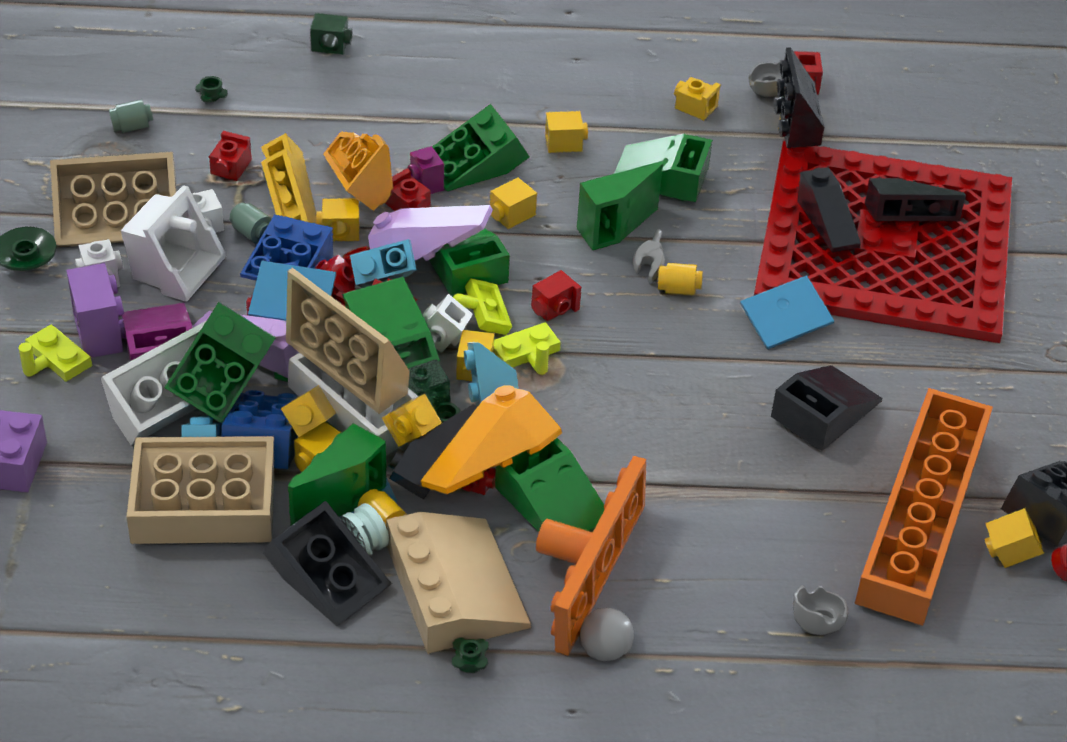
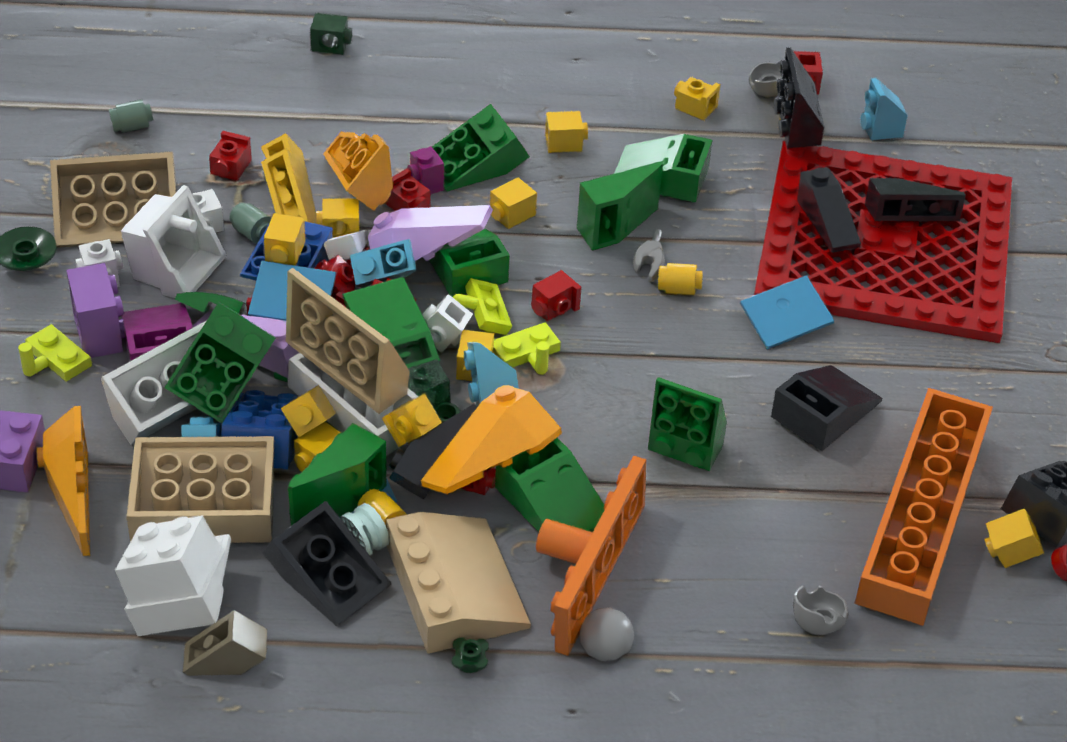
dark green plate [195,76,228,102] -> none
none -> light orange wedge [37,406,90,556]
none -> white piece [115,516,231,636]
none -> green slope [175,292,246,315]
none -> dark tan slope [183,610,267,676]
none -> yellow brick [264,213,306,266]
none -> white slope [324,230,370,261]
none -> green slope [648,377,727,471]
none -> medium azure slope [860,78,908,141]

